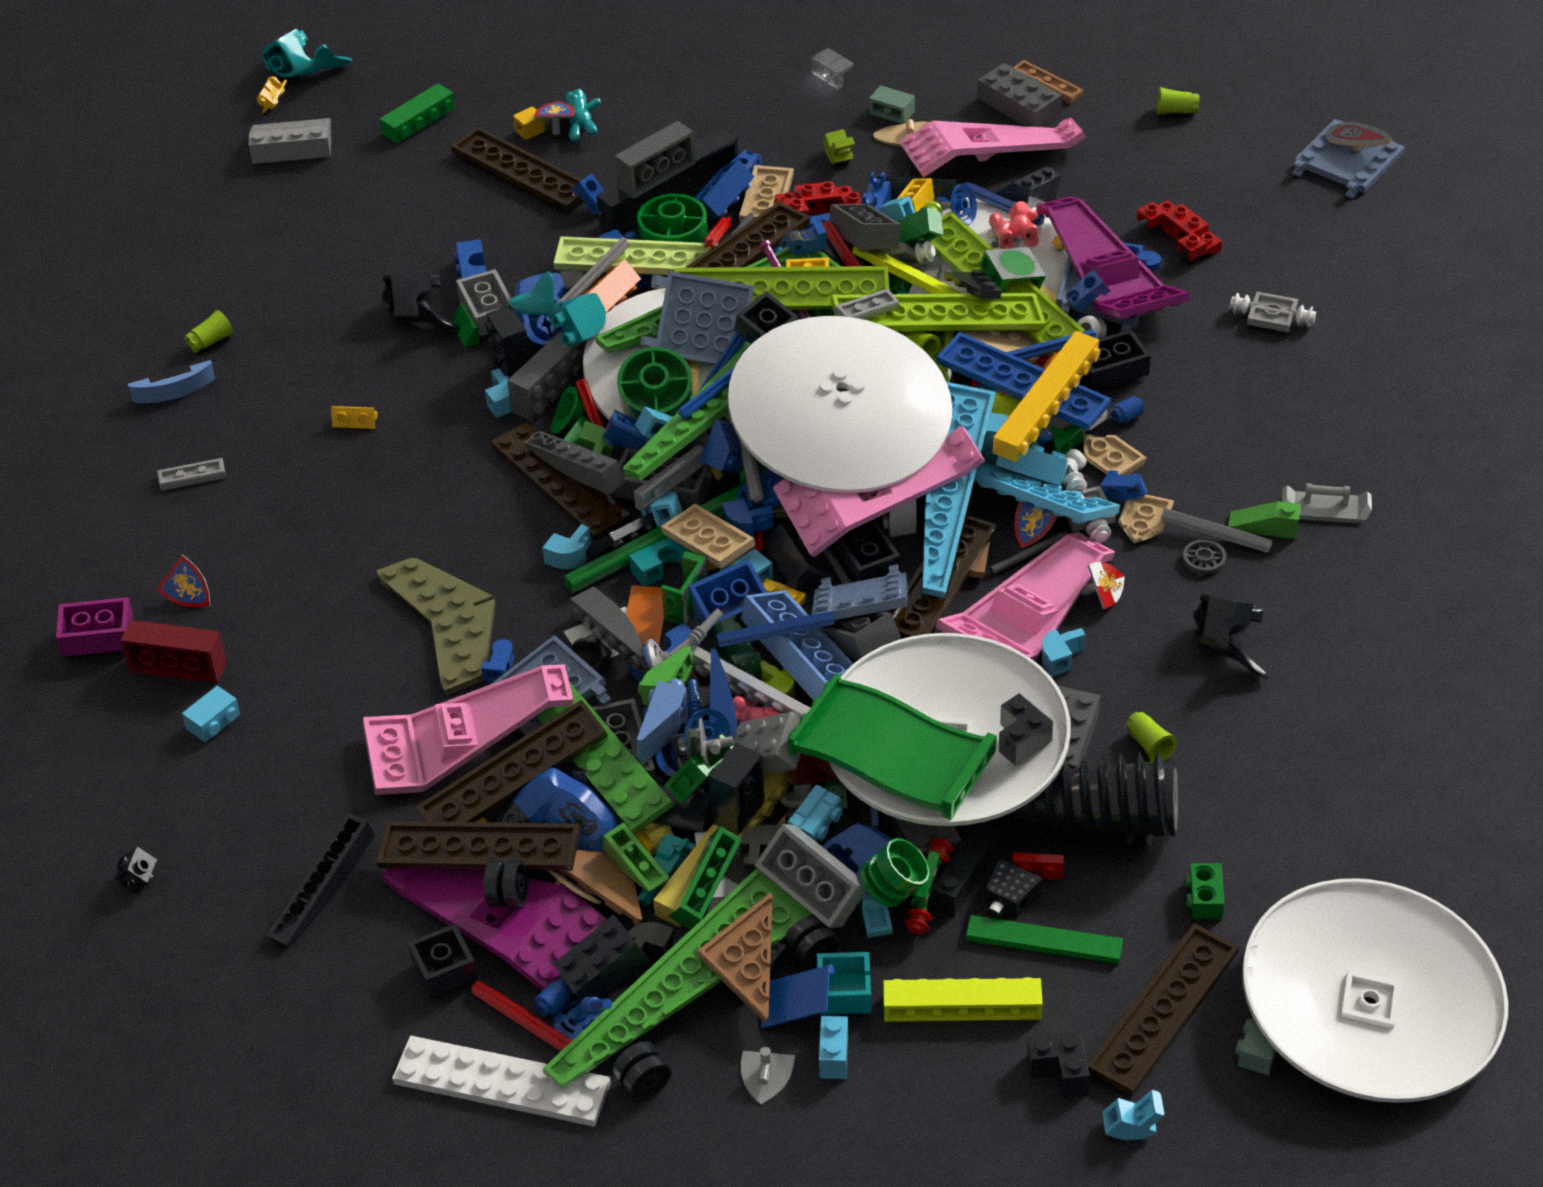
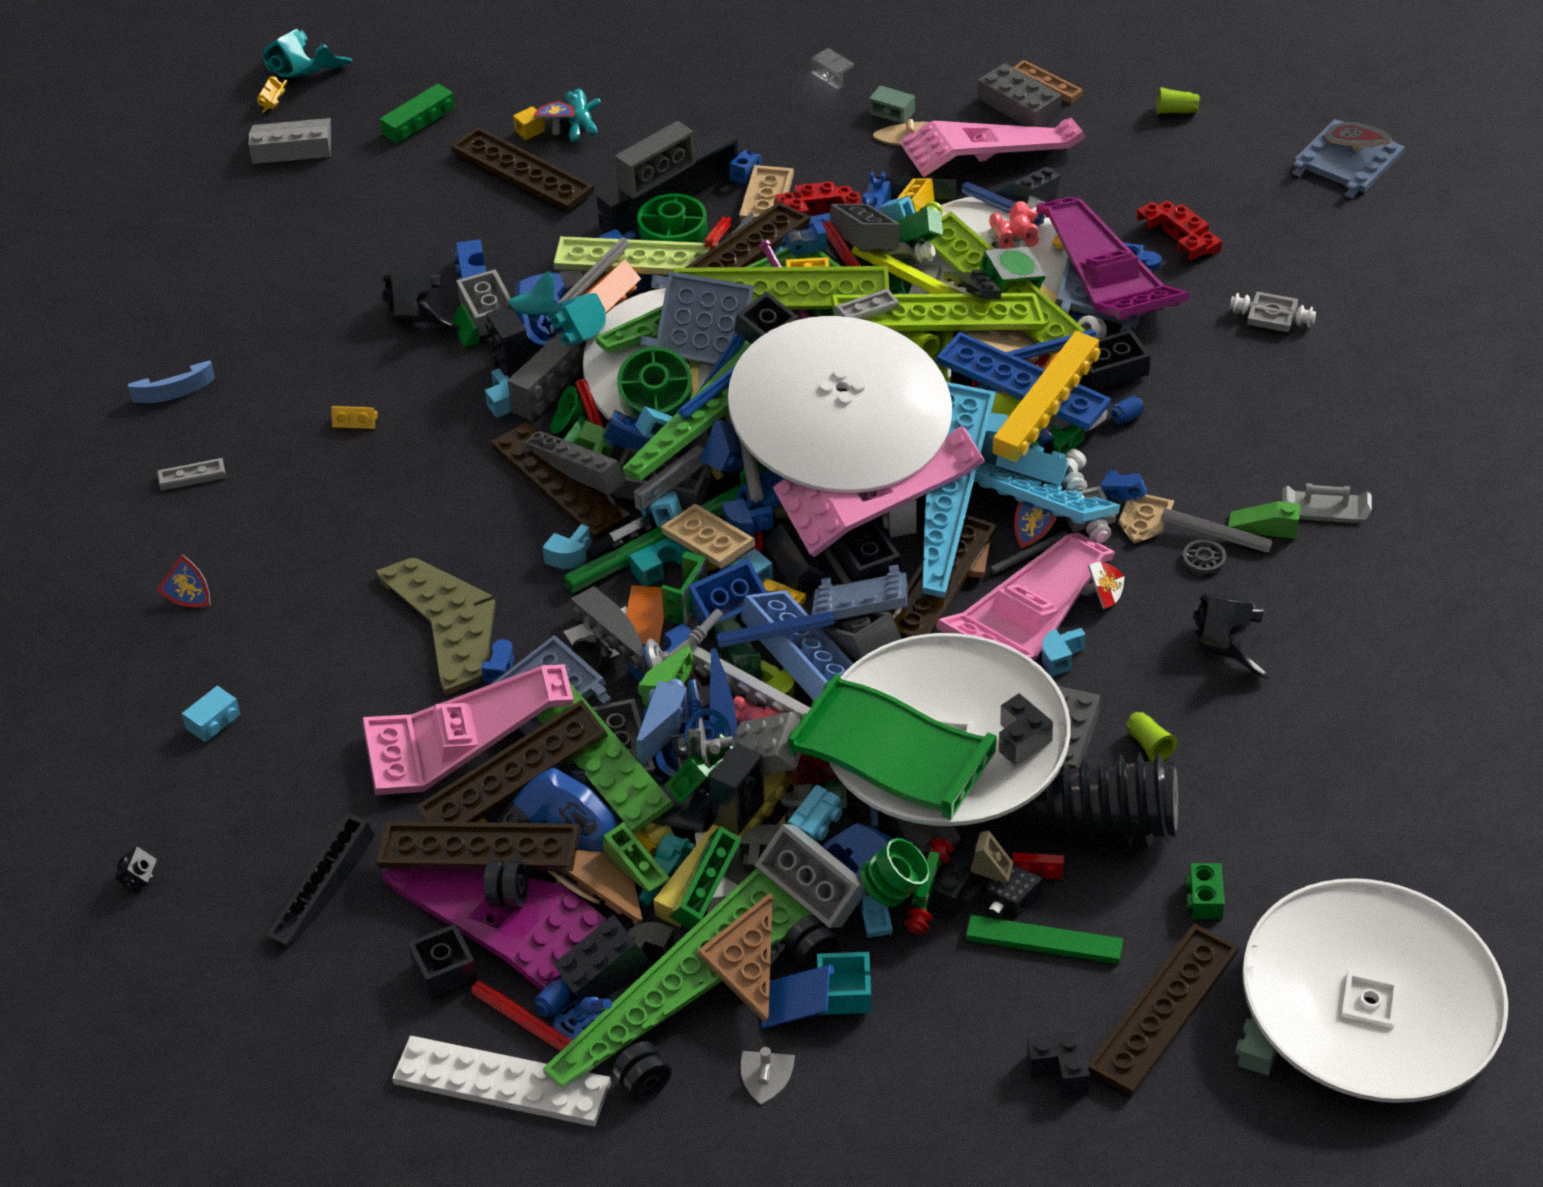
magenta brick [56,597,134,657] -> none
dark red brick [121,620,227,684] -> none
lime plant [185,310,234,353] -> none
blue leg [571,173,604,215] -> none
blue slope [695,159,755,221] -> none
medium azure brick [819,1016,848,1079] -> none
lime brick [822,129,855,164] -> none
neon yellow brick [884,977,1042,1021] -> none
blue dish [934,184,977,225] -> none
blue leg [1066,270,1110,311] -> none
tan tile [1084,434,1147,475] -> none
medium azure brick [1102,1090,1164,1140] -> none
none -> dark tan slope [971,831,1013,883]

